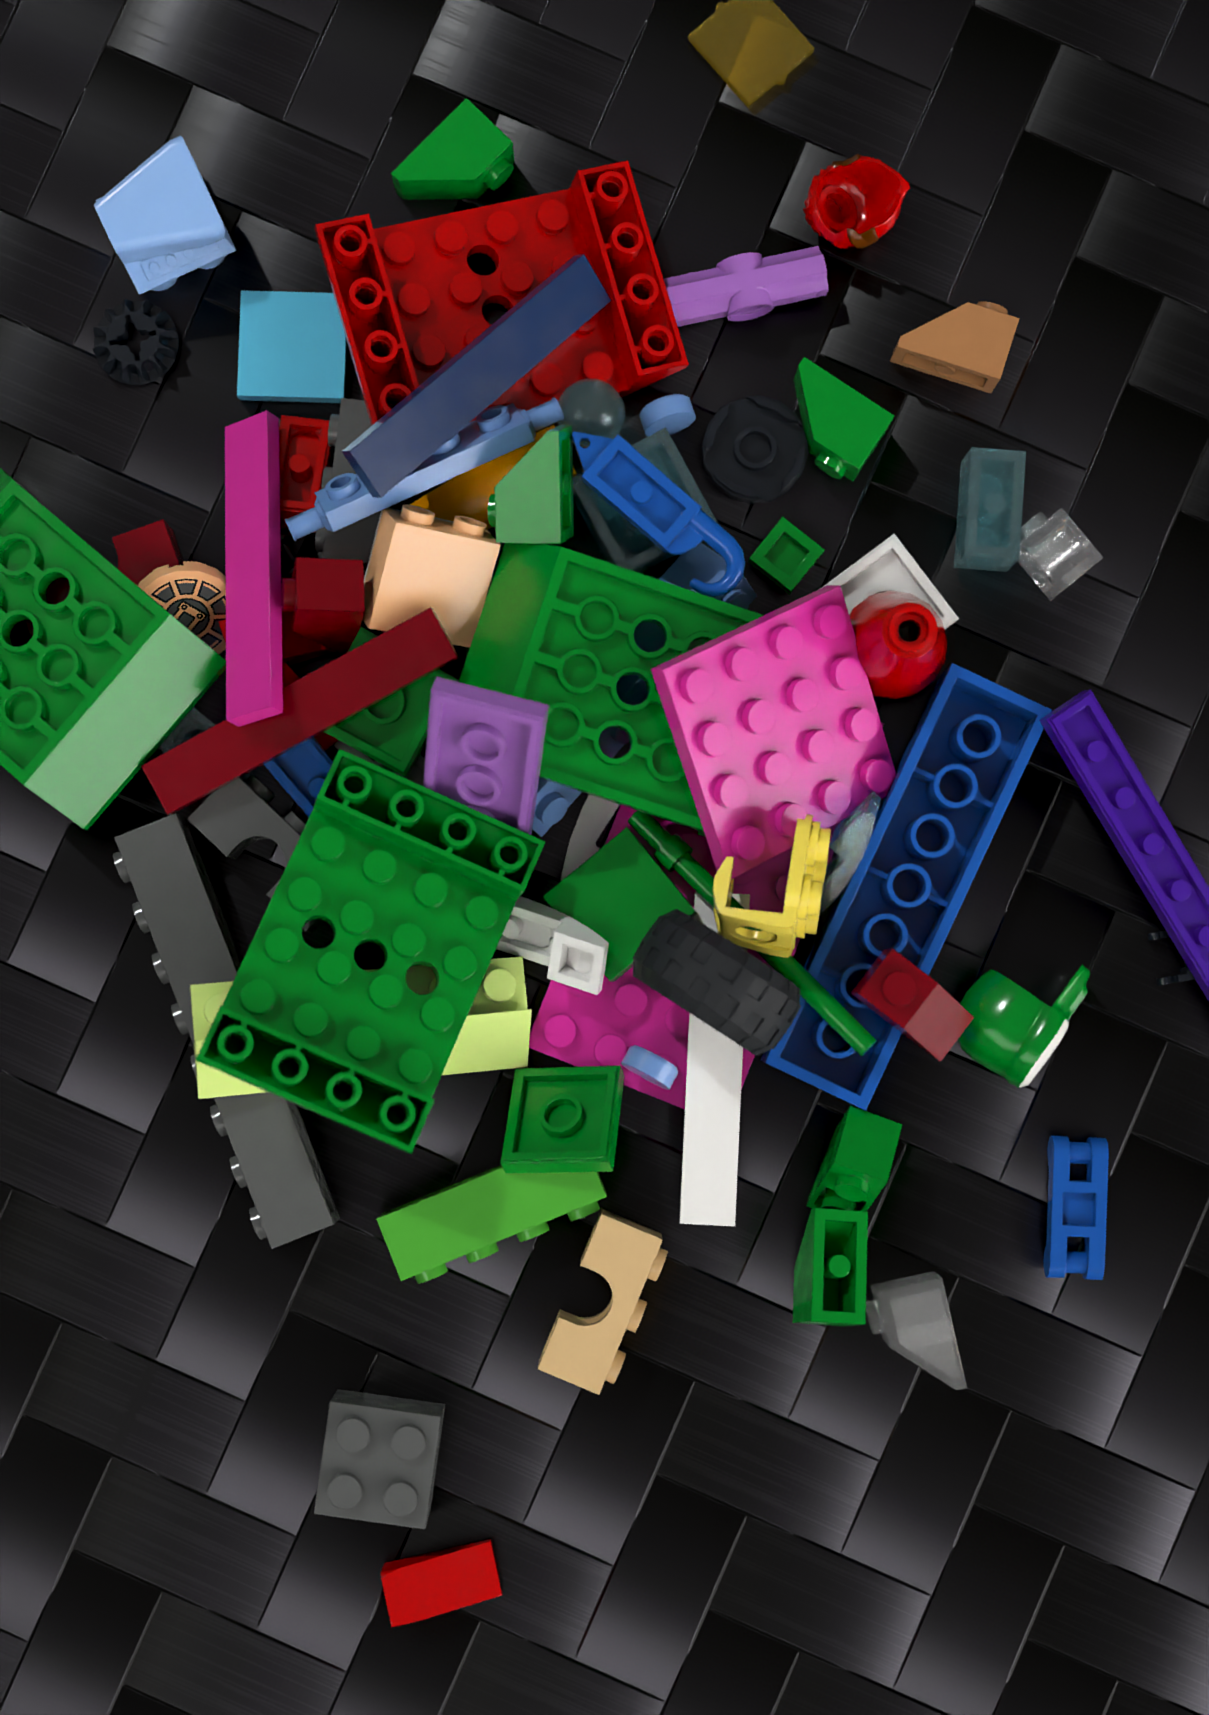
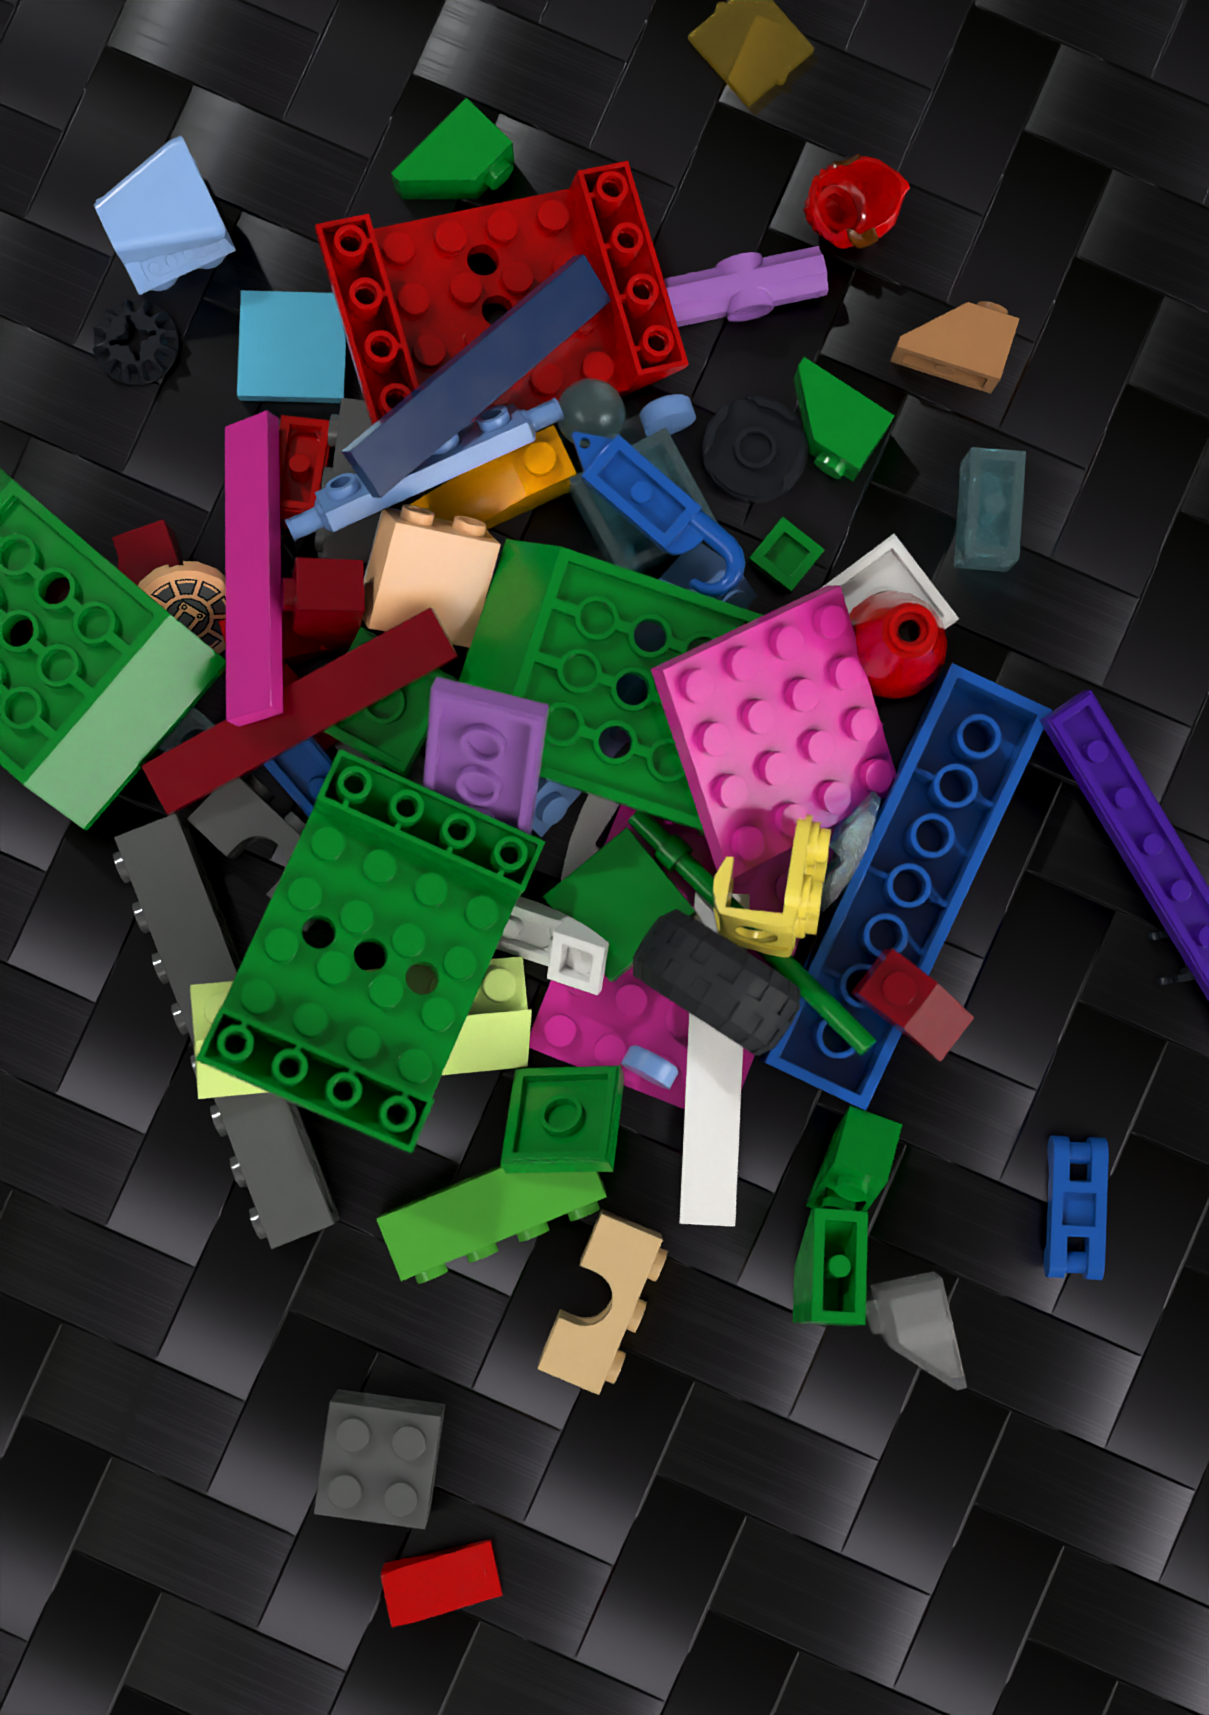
green slope [488,425,574,544] -> none
green piece [957,965,1090,1088] -> none
clear brick [1010,508,1103,601] -> none

